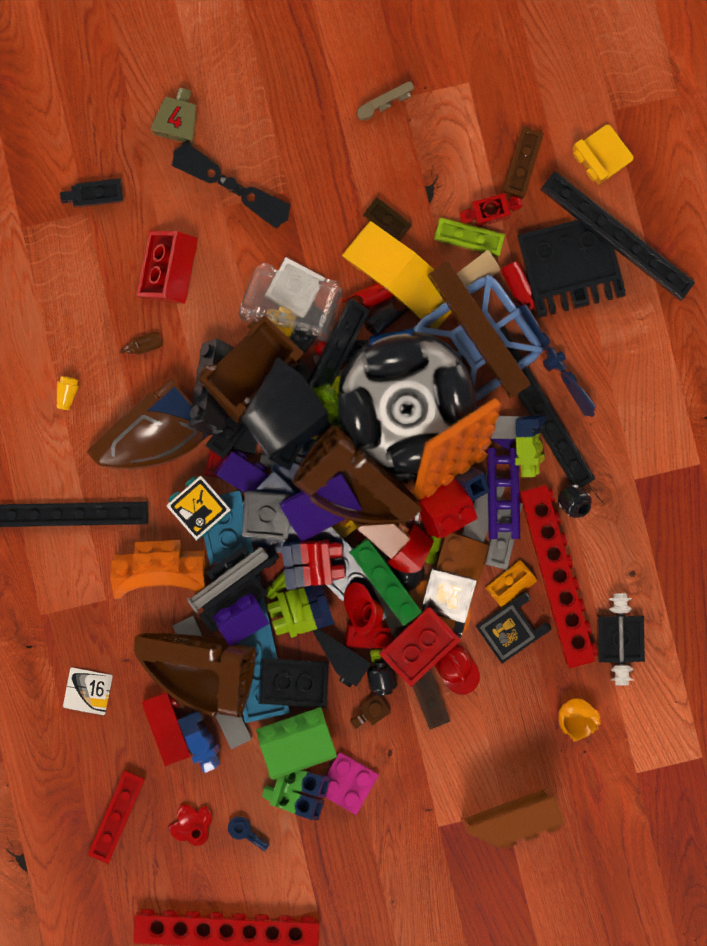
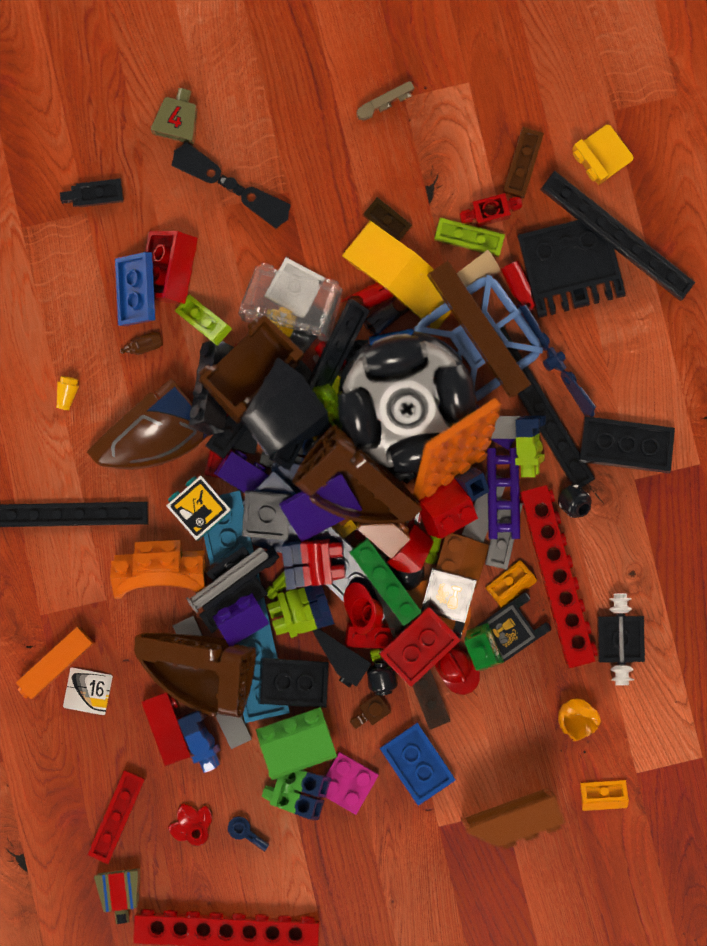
none -> orange brick [16,627,95,699]
none -> torso [94,868,140,924]
none -> blue plate [115,252,155,326]
none -> lime tile [175,294,232,346]
none -> blue plate [380,723,456,806]
none -> green torso [464,623,504,671]
none -> black plate [579,416,675,473]
none -> light orange slope [580,780,629,811]

